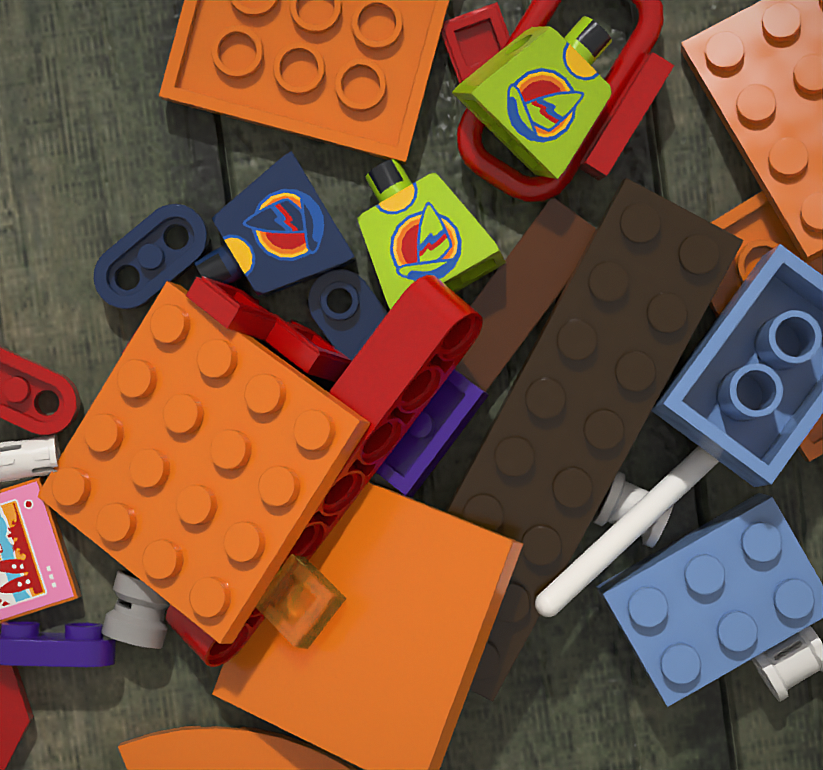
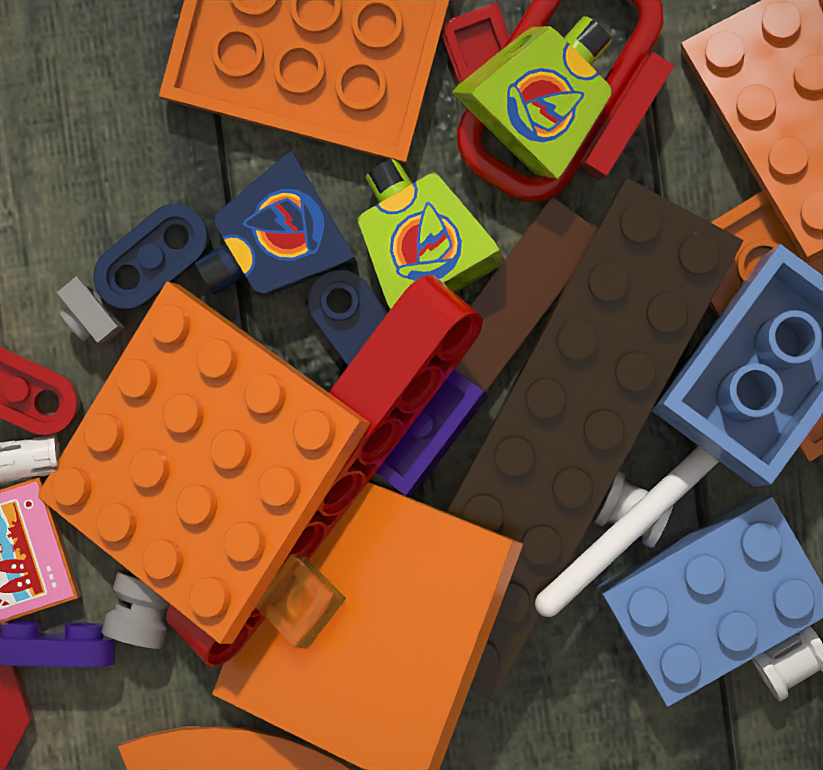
red tile [186,276,352,382] -> none
none -> light grey plate [56,276,126,344]

